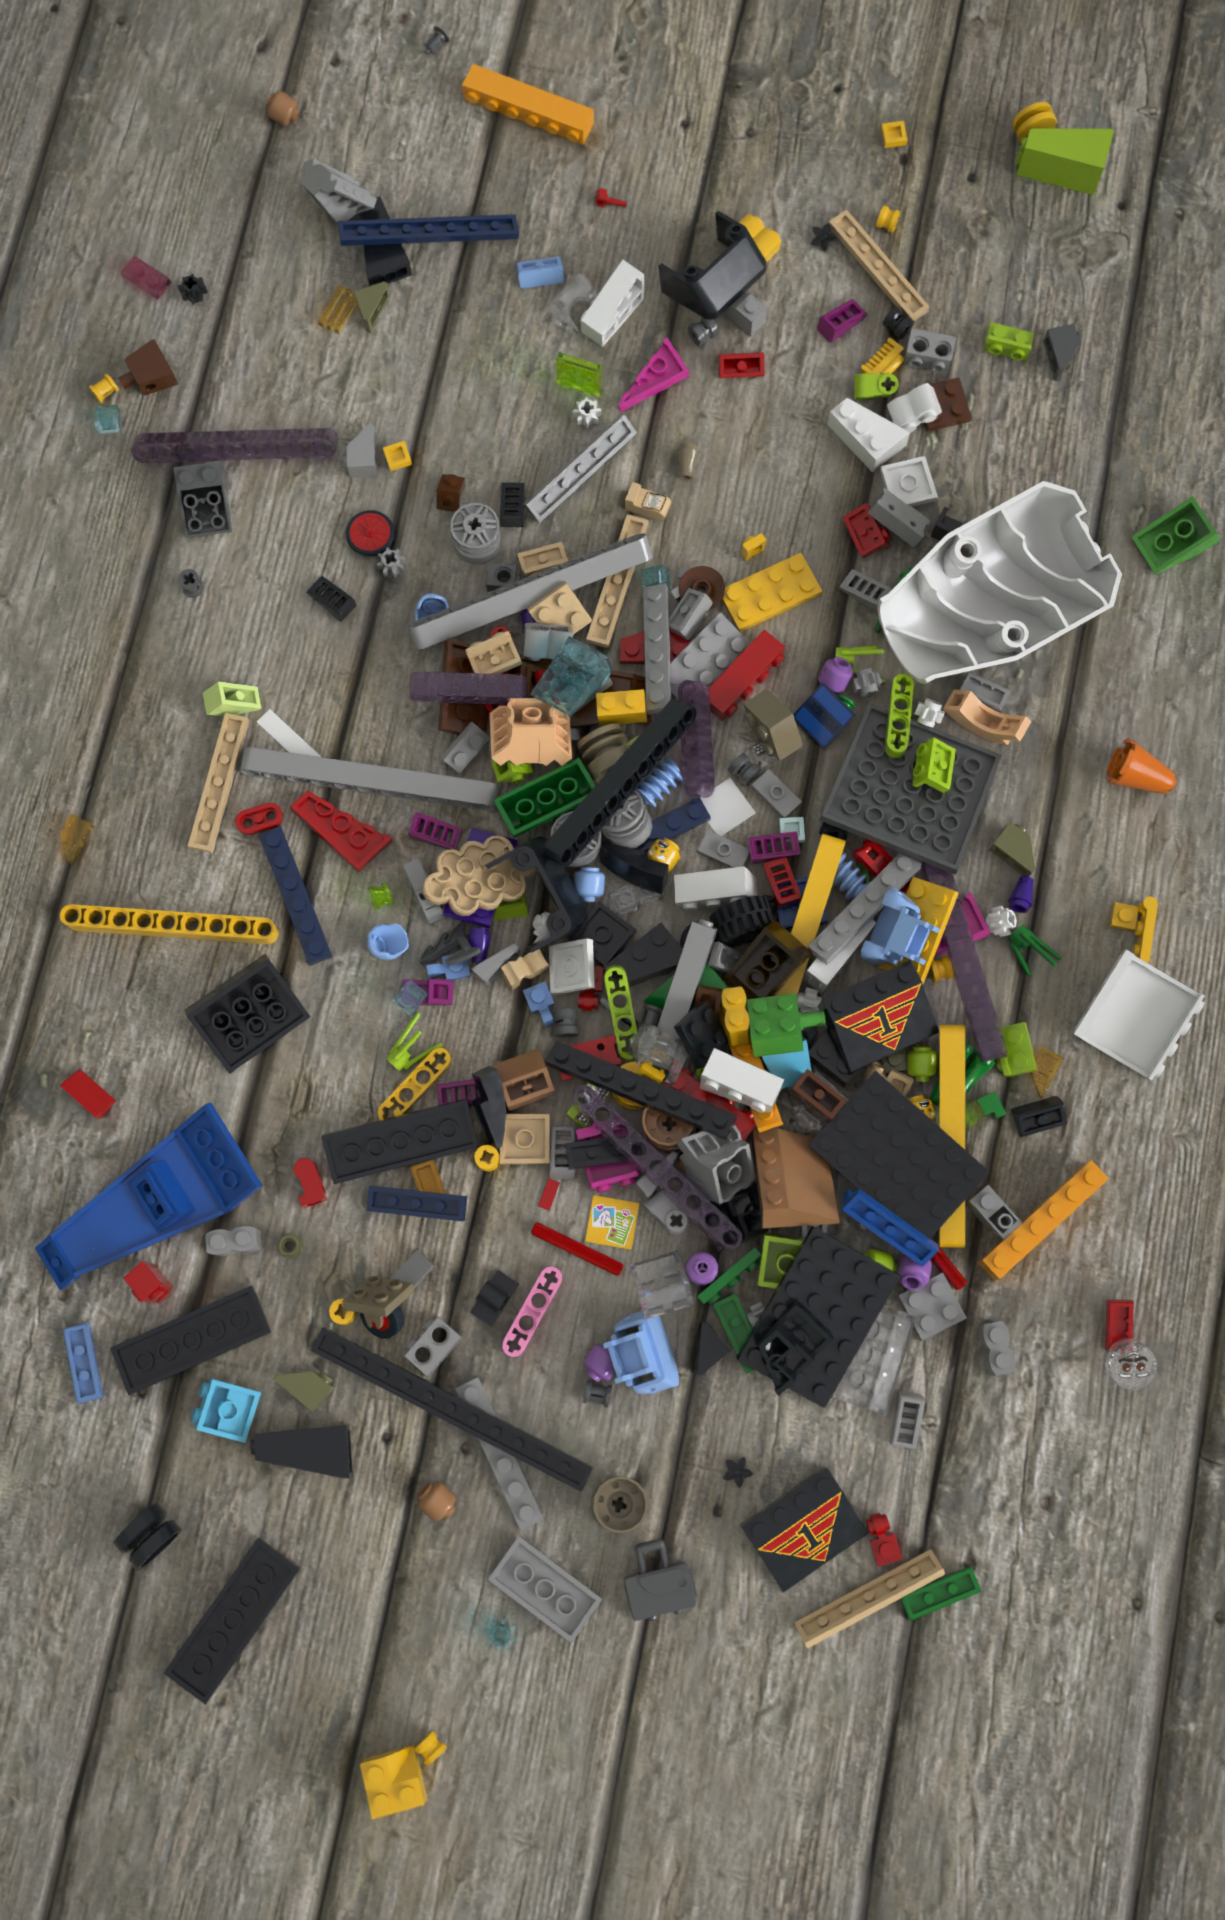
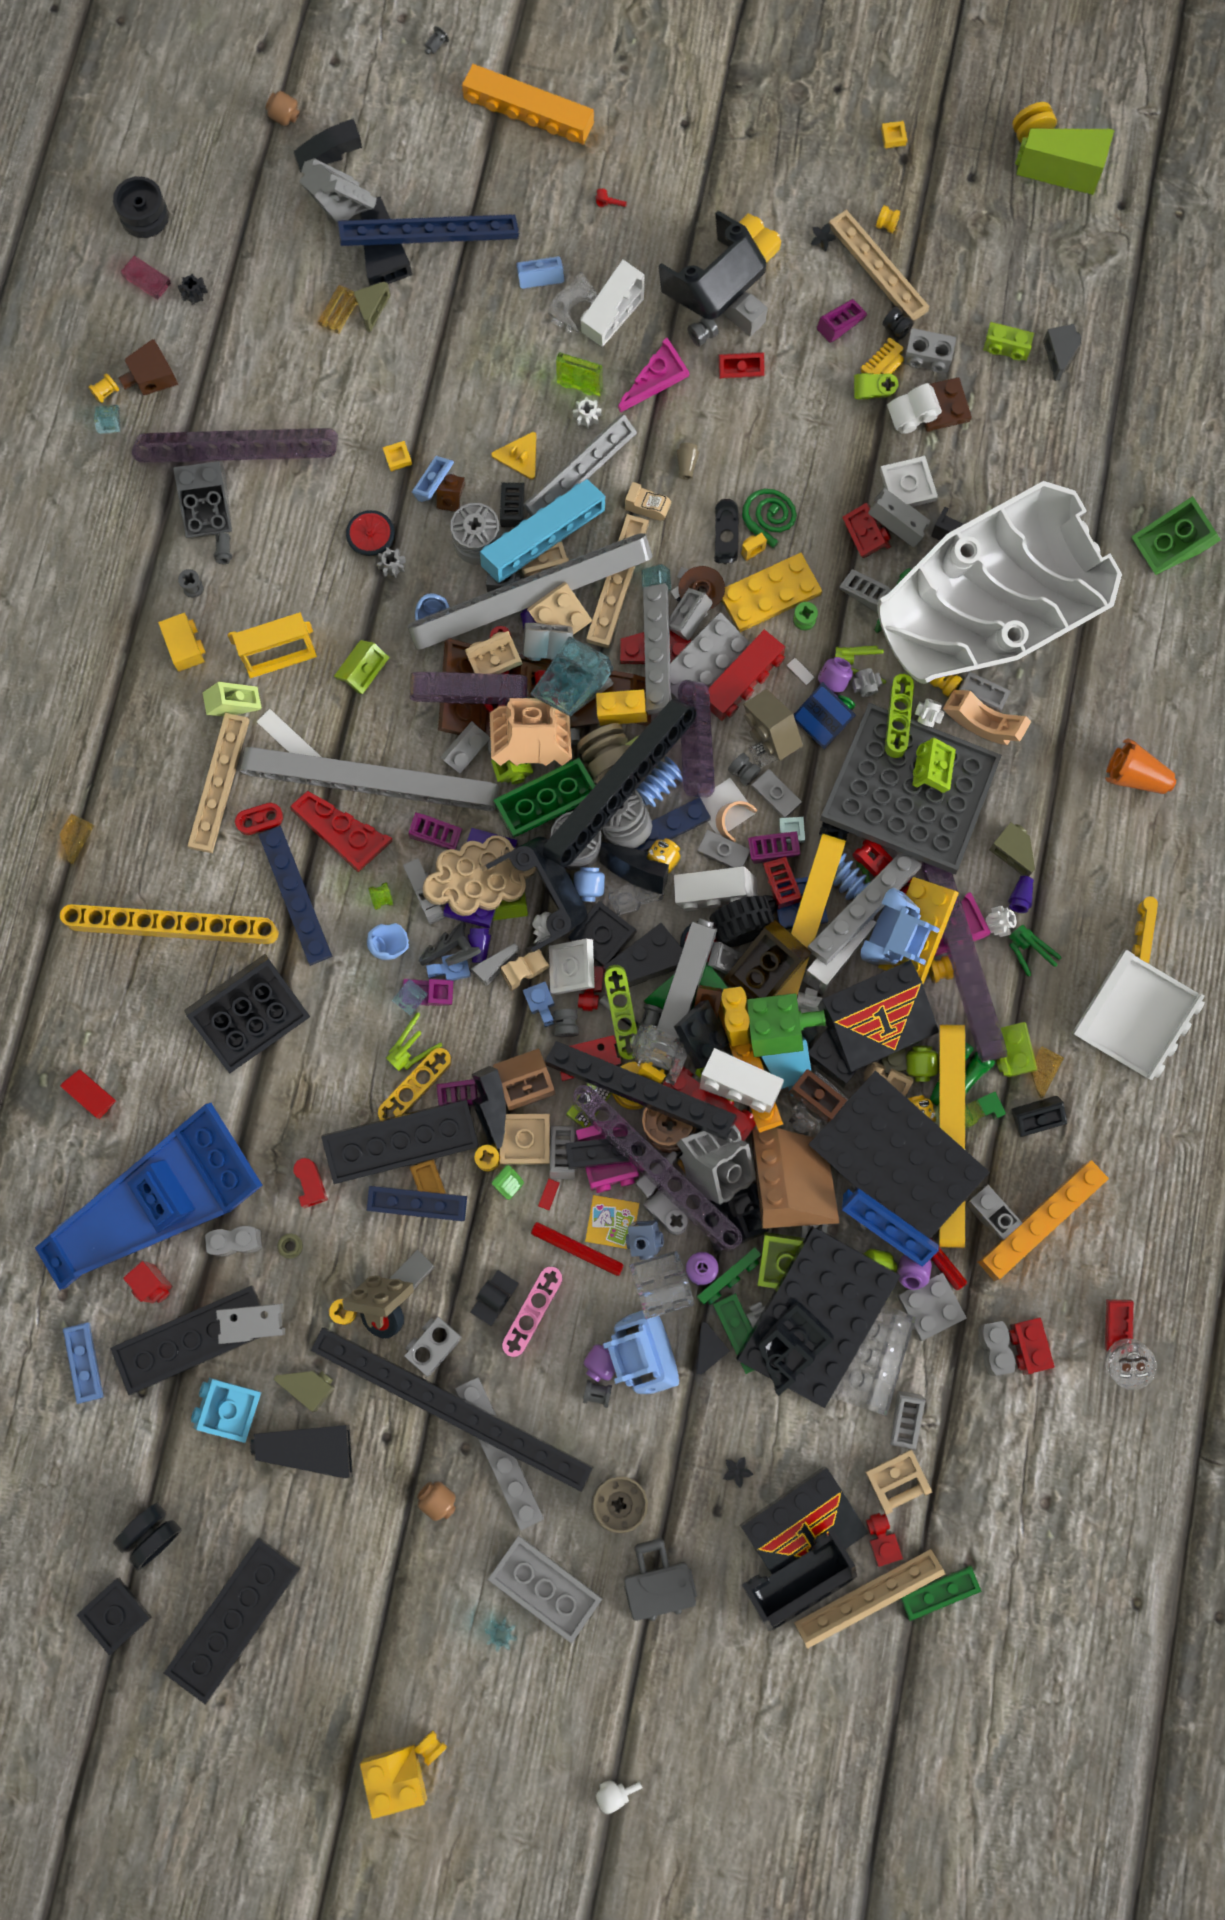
black slope [306,576,357,622] -> none
light grey slope [343,423,378,478] -> none
white wedge [827,398,910,473] -> none
yellow plate [1109,902,1139,932] -> none
none -> black plate [77,1578,152,1655]
none -> black wheel [113,176,169,238]
none -> yellow brick [158,612,206,672]
none -> dark grey pin [214,533,232,565]
none -> light grey piece [216,1303,285,1344]
none -> yellow piece [227,612,317,679]
none -> black slope [293,118,362,172]
none -> lime panel [334,640,390,694]
none -> light blue slope [412,456,454,502]
none -> medium azure brick [480,479,605,583]
none -> yellow piece [491,432,536,480]
none -> bright green slope [492,1165,524,1200]
none -> white piece [596,1780,642,1814]
none -> sand blue brick [626,1220,664,1260]
none -> black piece [714,499,739,565]
none -> light nougat helmet [716,801,757,842]
none -> green piece [742,489,797,549]
none -> black windscreen [742,1528,857,1632]
none -> white piece [787,658,814,685]
none -> bright green wheel [793,602,818,631]
none -> tan plate [865,1449,932,1515]
none -> yellow wheel [930,675,963,697]
none -> red bracket [1008,1317,1055,1375]

